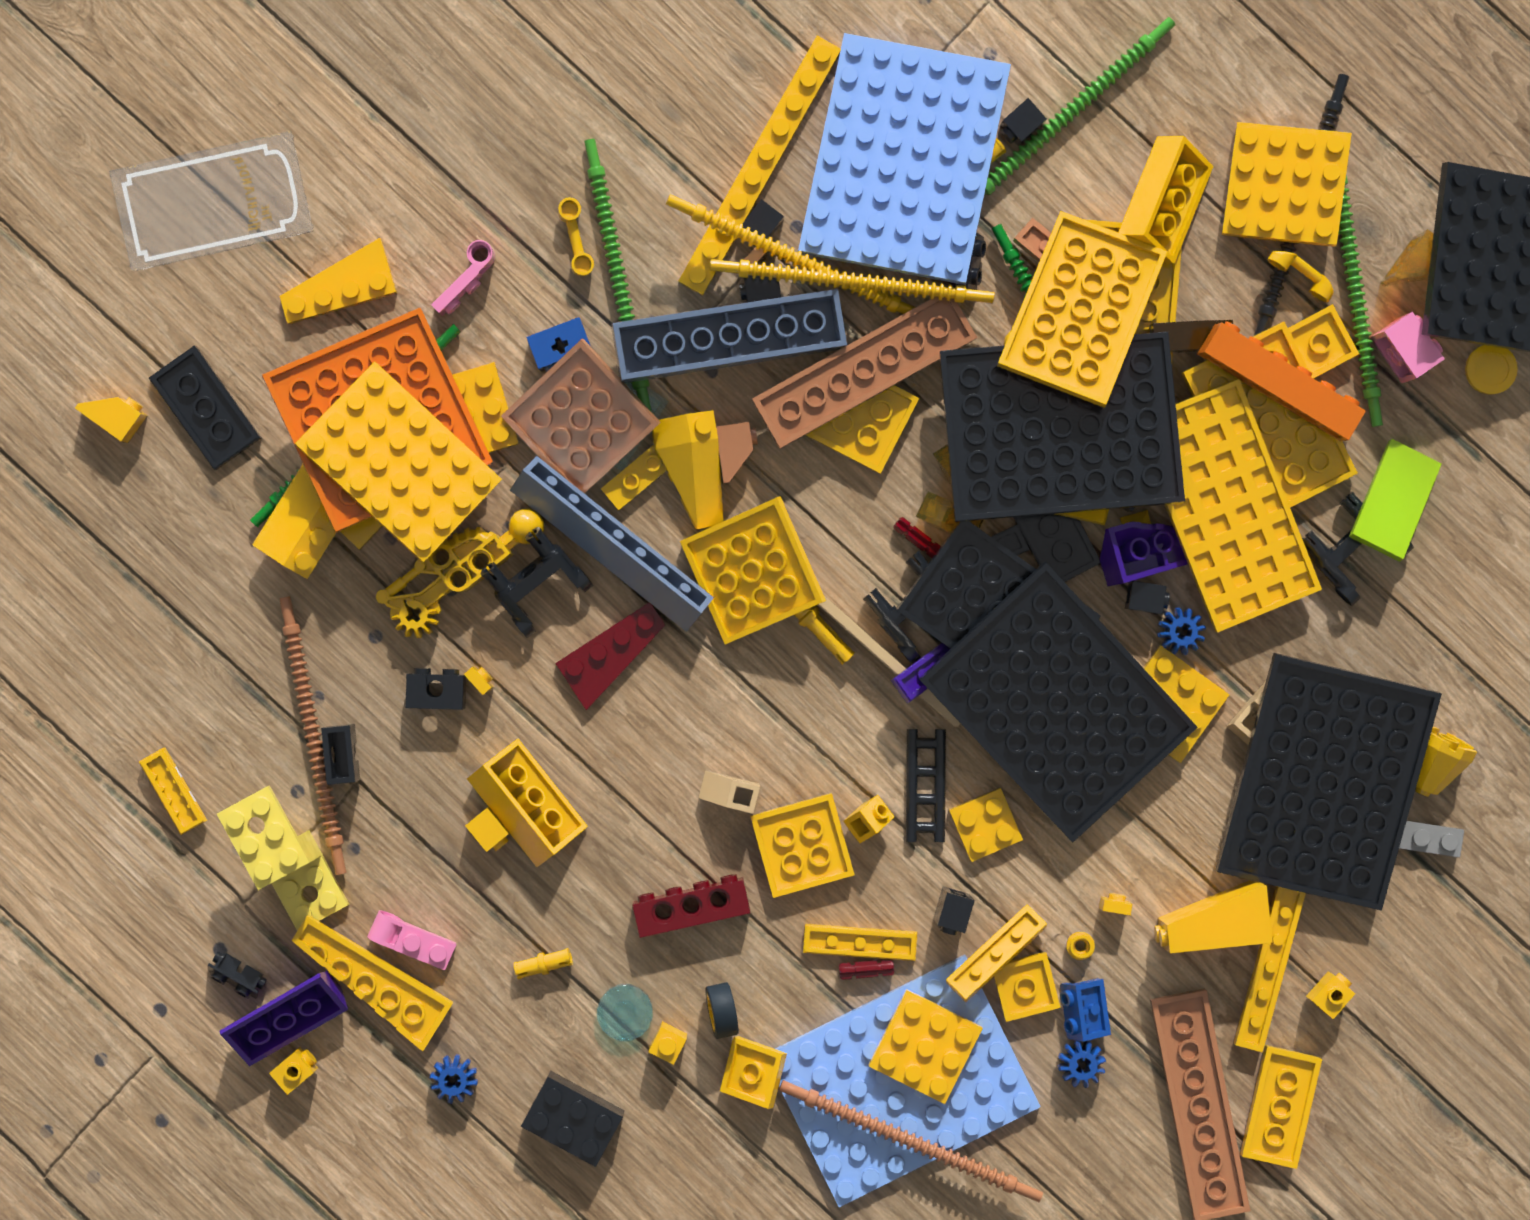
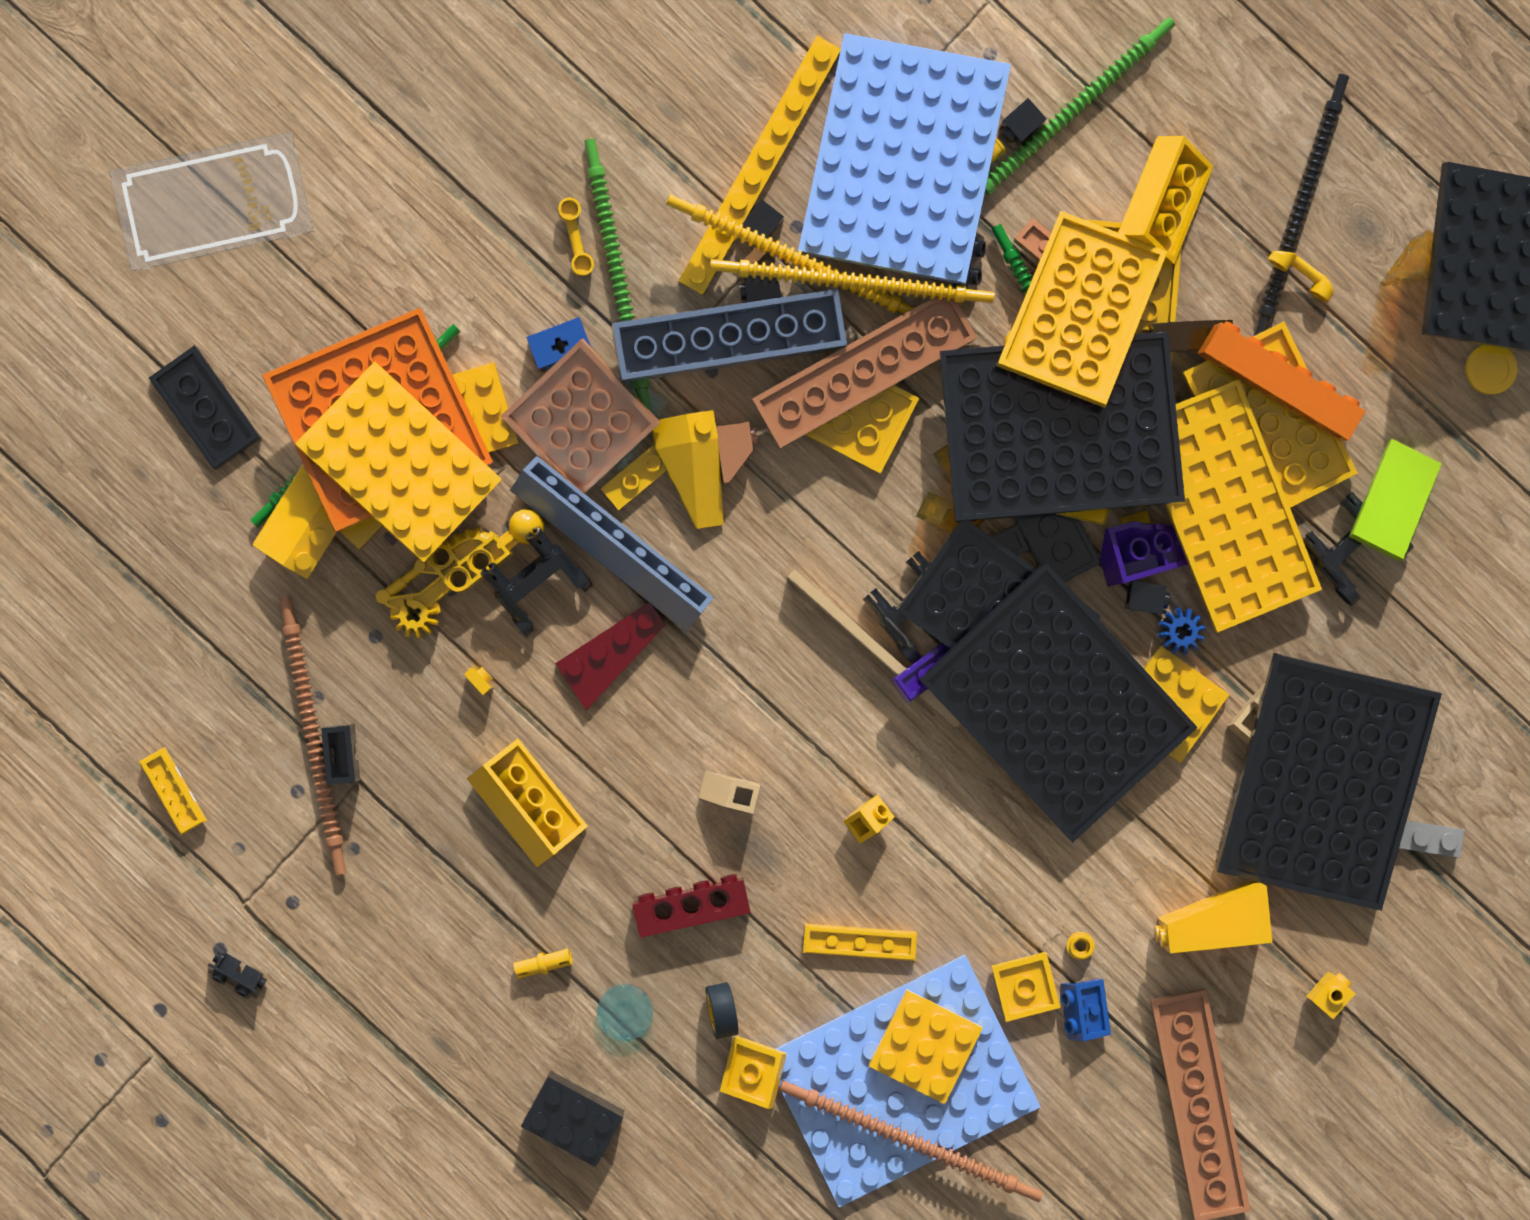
yellow slope [75,397,147,443] -> none
light yellow bracket [217,785,349,931] -> none
dark purple slope [220,971,348,1067] -> none
yellow brick [269,1047,318,1095] -> none
yellow wing [279,238,397,324] -> none
yellow wing [291,915,453,1051] -> none
bright pink plate [367,910,456,970] -> none
black brick [405,668,466,710] -> none
blue gear [430,1054,478,1104] -> none
bright pink plate [431,240,495,316] -> none
yellow brick [465,807,509,852] -> none
yellow brick [648,1021,687,1065] -> none
yellow plate [680,496,826,645] -> none
yellow plate [750,793,855,898] -> none
yellow pin [794,606,855,665] -> none
dark red axle [839,959,894,980] -> none
dark red axle [893,517,941,558] -> none
black bar [906,729,946,842] -> none
black brick [933,886,975,936] -> none
yellow plate [946,904,1047,1002] -> none
yellow plate [949,788,1023,862] -> none
blue gear [1057,1040,1106,1088] -> none
yellow plate [1099,893,1133,916] -> none
yellow plate [1222,122,1352,247] -> none
yellow plate [1233,886,1306,1053] -> none
yellow plate [1240,1045,1322,1169] -> none
yellow plate [1288,304,1359,378] -> none
bright green hose [1338,175,1383,427] -> none
bright pink brick [1370,312,1445,383] -> none
yellow cone [1415,726,1477,797] -> none

